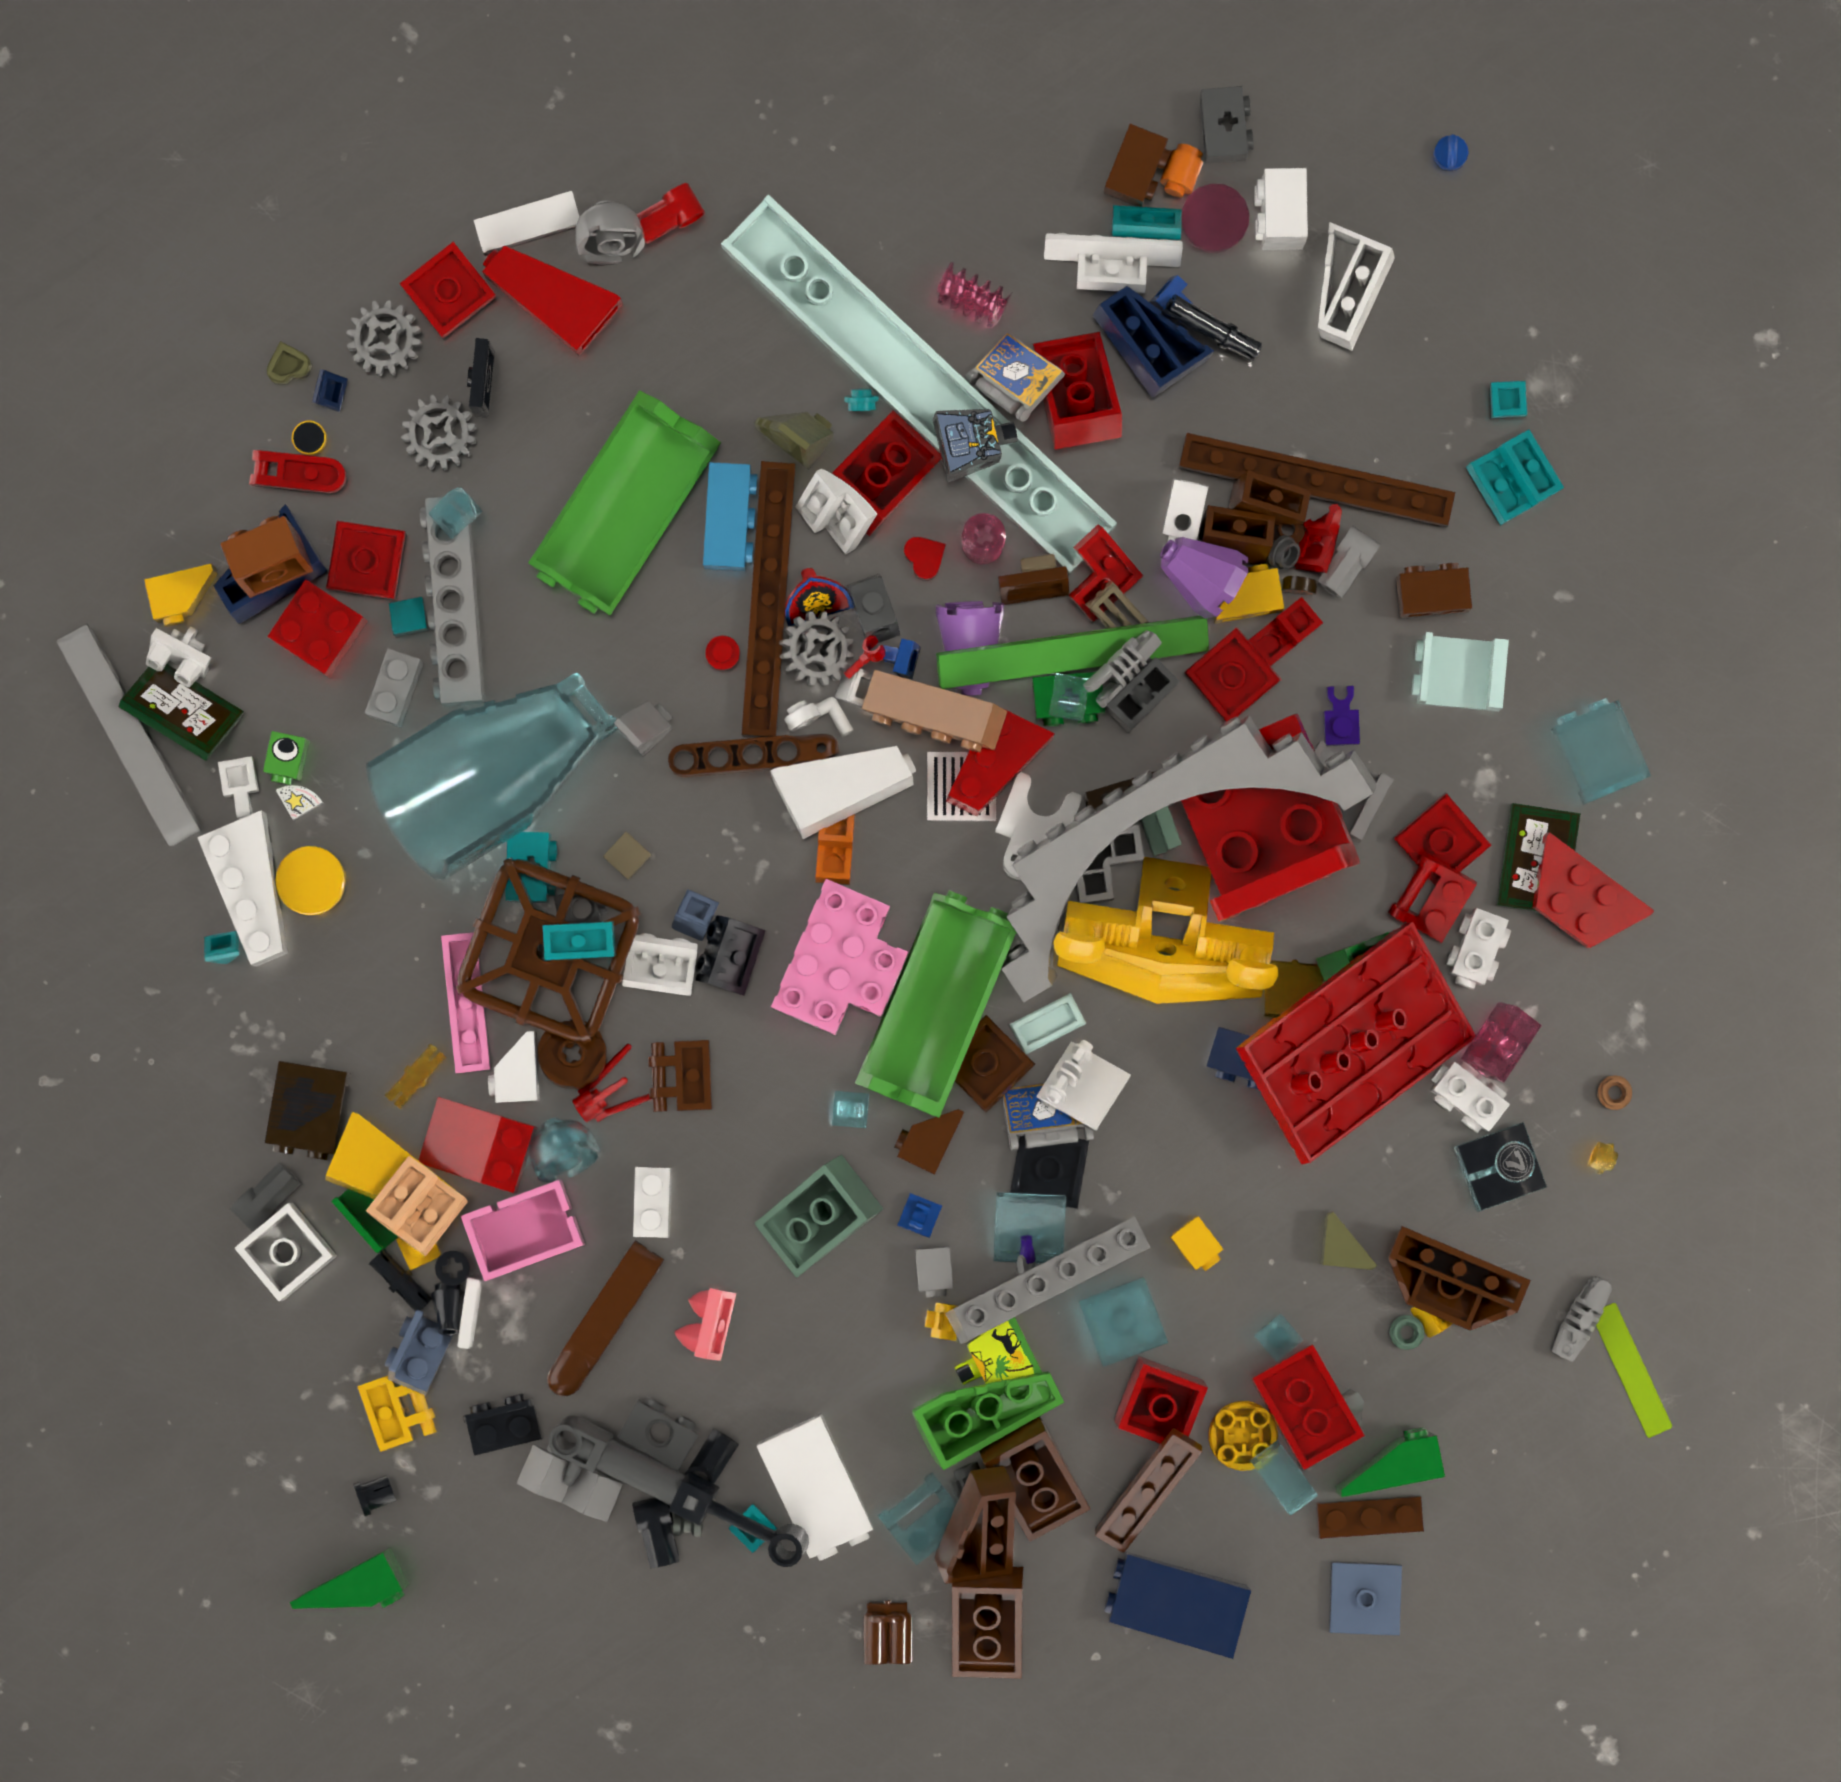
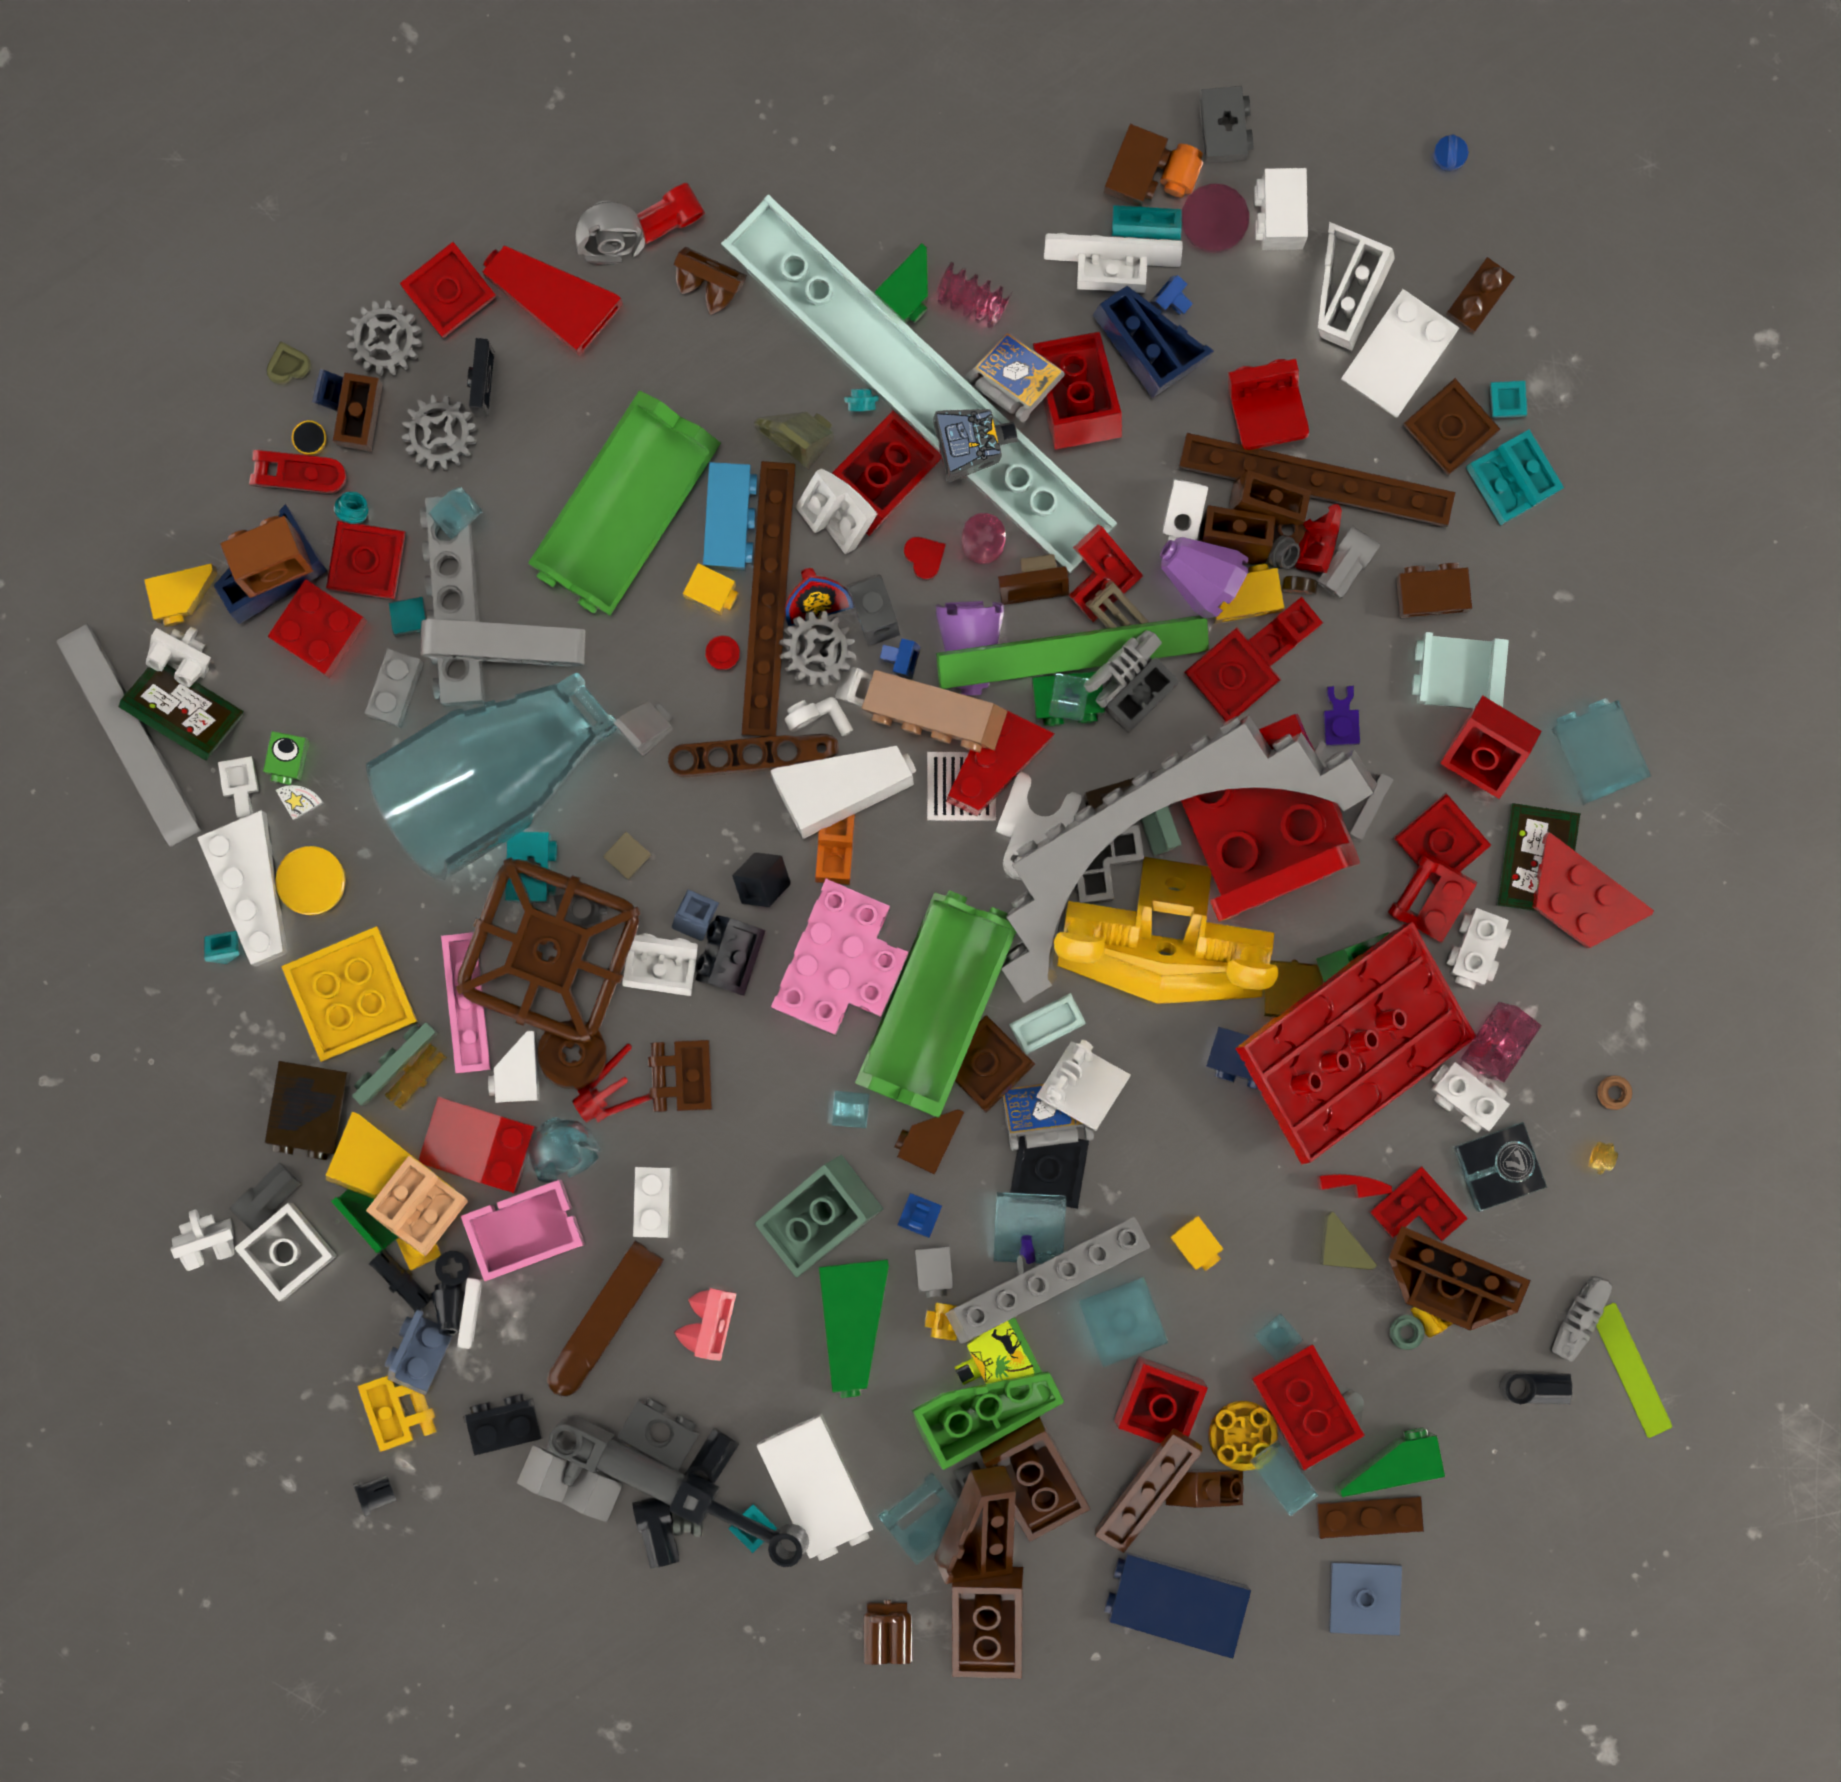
green slope [290,1548,410,1609] -> none
white tile [473,191,580,255] -> none
teal plate [543,921,616,960] -> none
red hand [844,635,885,679] -> none
black pin [1164,294,1262,362] -> none
none -> white hips [171,1209,235,1271]
none -> yellow plate [281,926,418,1062]
none -> reddish brown brick [333,372,383,451]
none -> teal plate [334,491,368,524]
none -> sand green plate [352,1022,438,1106]
none -> light grey beam [421,619,585,667]
none -> reddish brown tile [673,247,747,315]
none -> yellow brick [683,563,739,616]
none -> black panel [732,852,791,907]
none -> green slope [819,1259,889,1398]
none -> green slope [874,243,928,324]
none -> reddish brown slope [1166,1469,1244,1508]
none -> red bracket [1228,359,1309,450]
none -> red slope [1317,1174,1393,1198]
none -> white slope [1341,289,1459,418]
none -> red plate [1369,1166,1468,1241]
none -> reddish brown plate [1403,378,1500,476]
none -> red brick [1440,695,1542,799]
none -> reddish brown tile [1446,257,1515,334]
none -> black piece [1499,1371,1572,1405]

